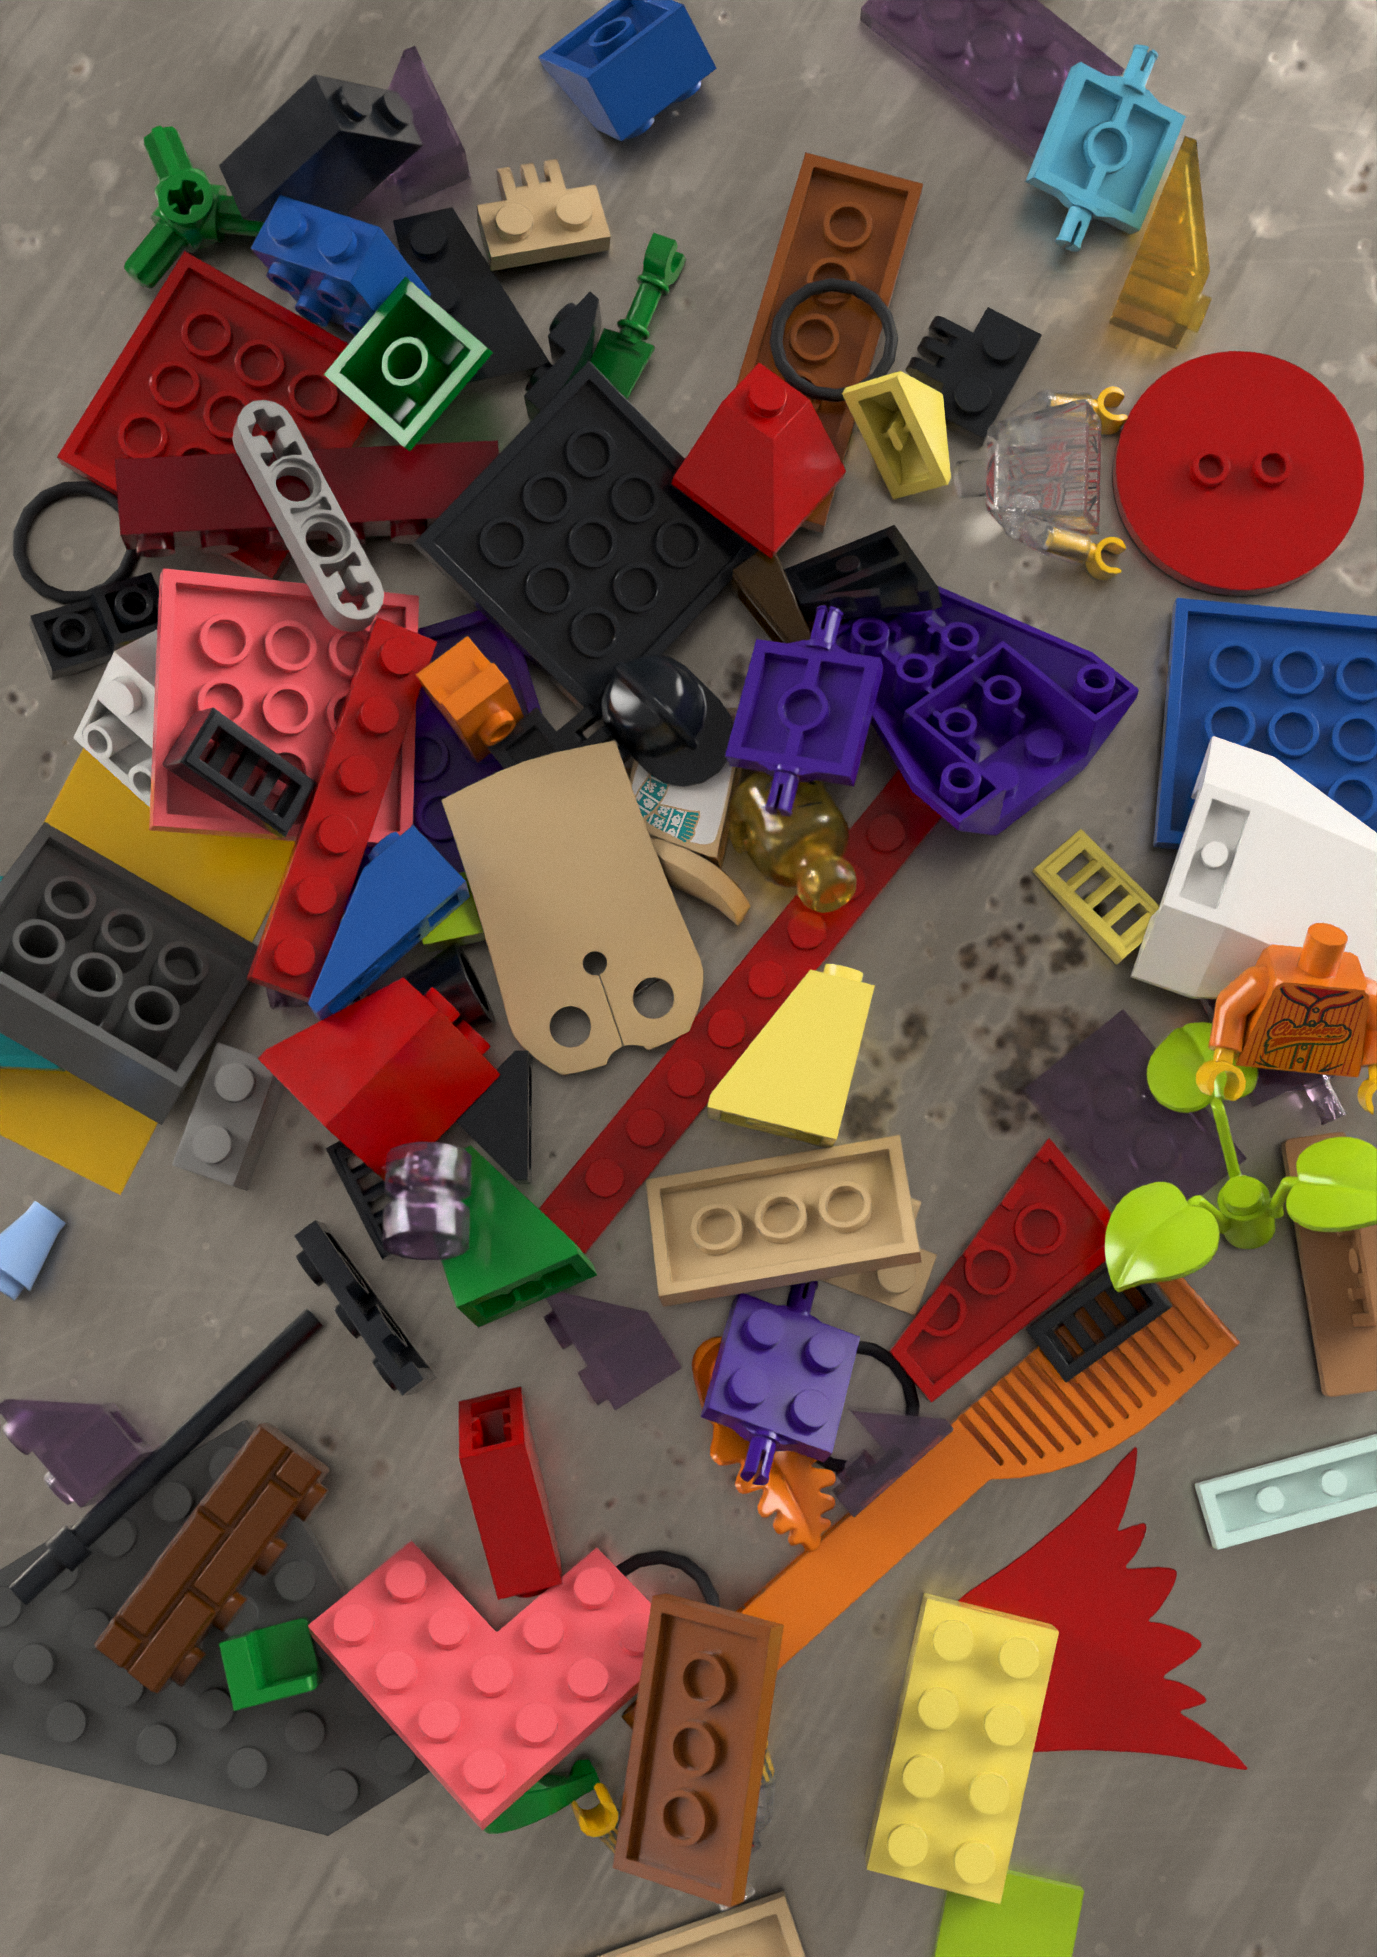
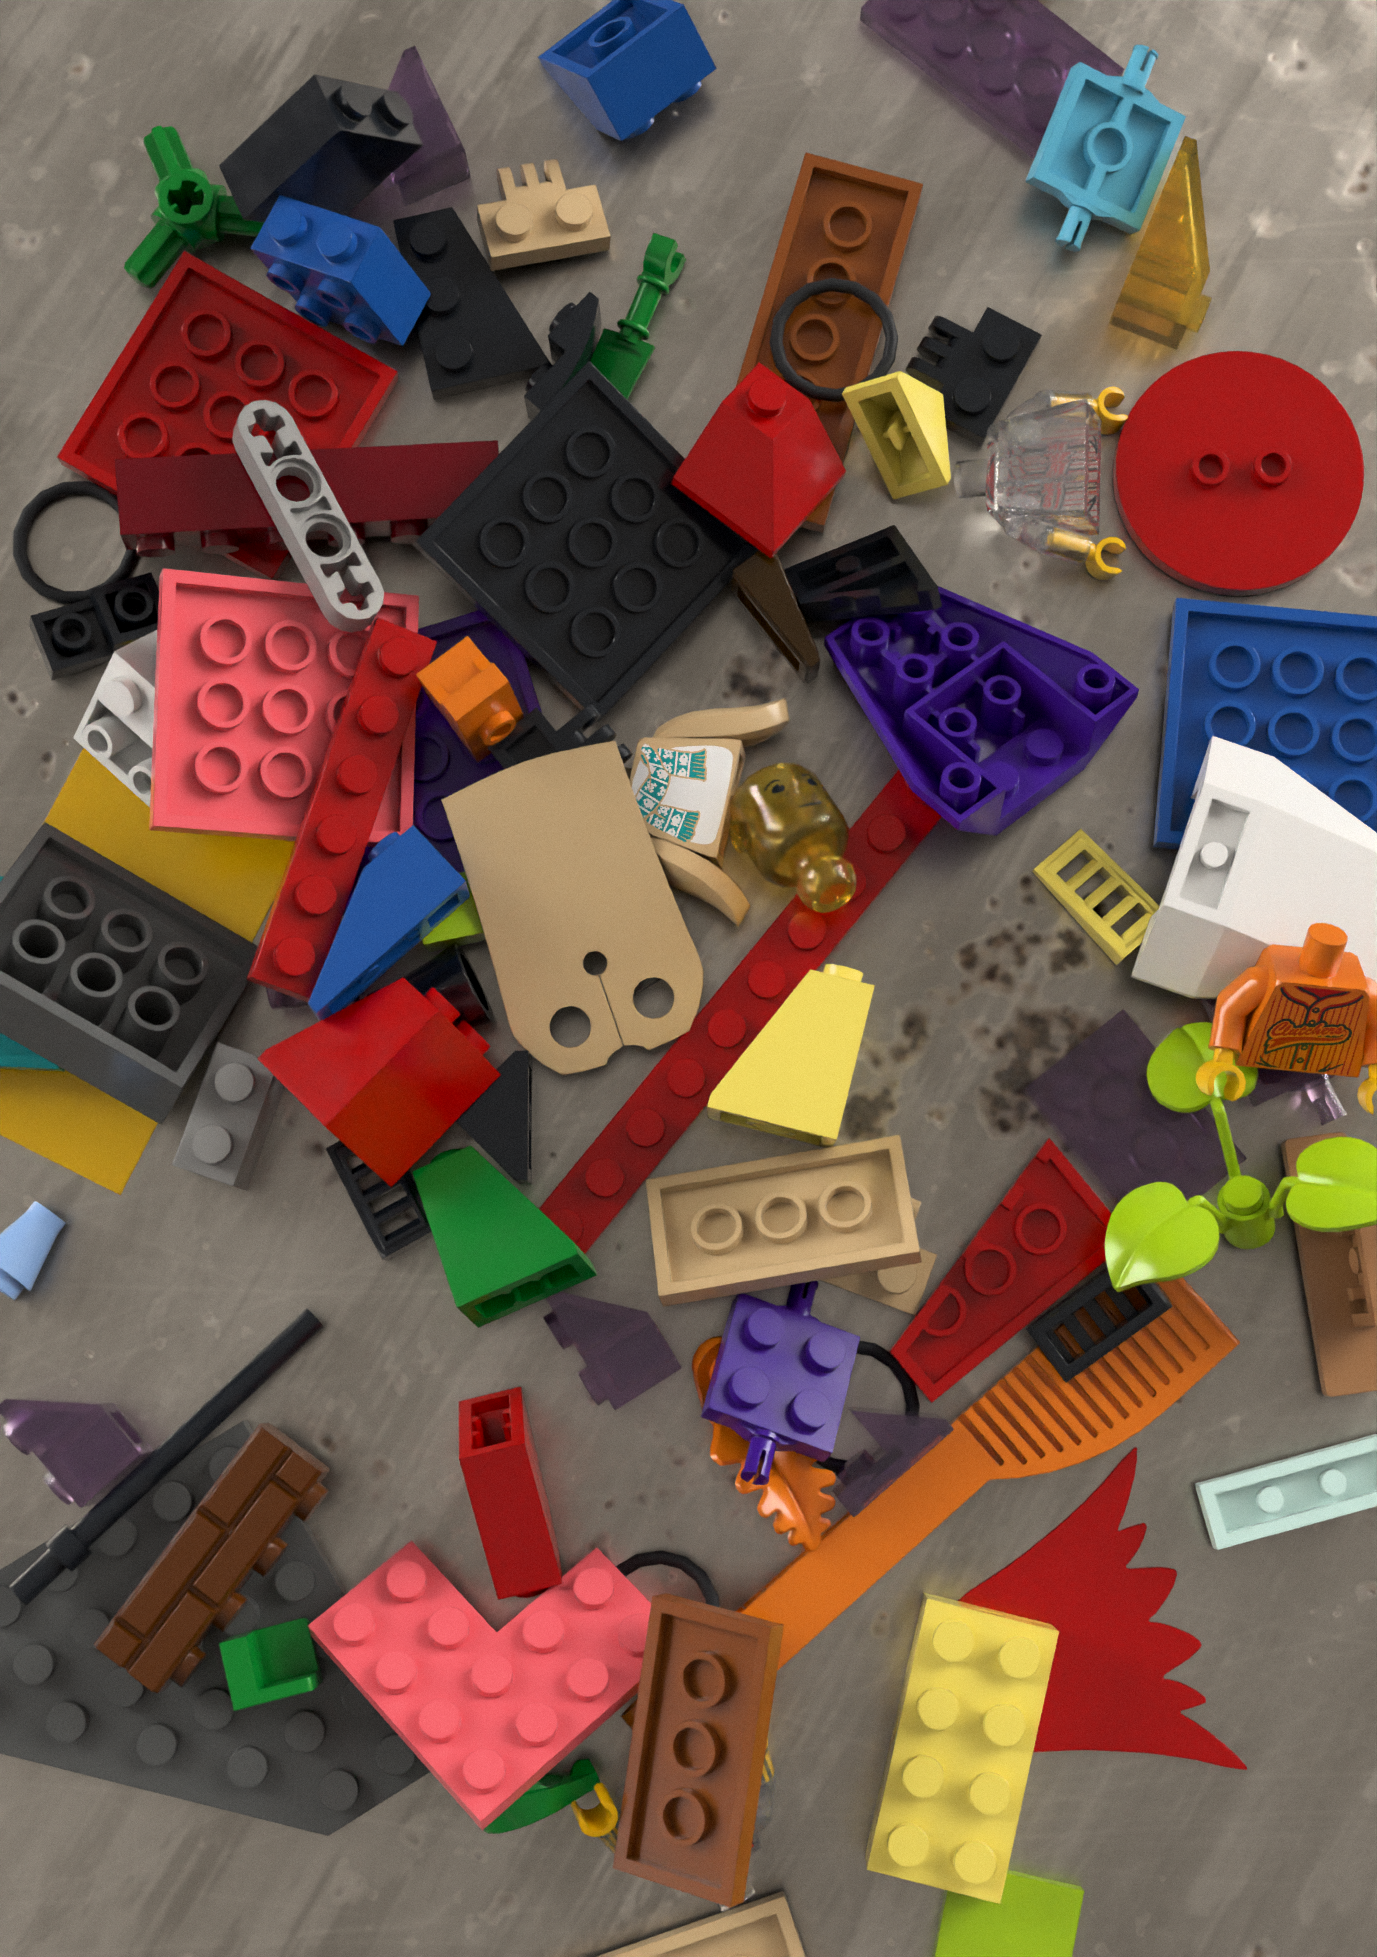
black slope [163,707,317,838] -> none
black wing [294,1220,437,1396] -> none
green slope [324,276,493,452] -> none
clear purple wheel [382,1142,472,1260] -> none
black piece [601,655,733,787] -> none
dark purple plate [725,605,884,818] -> none

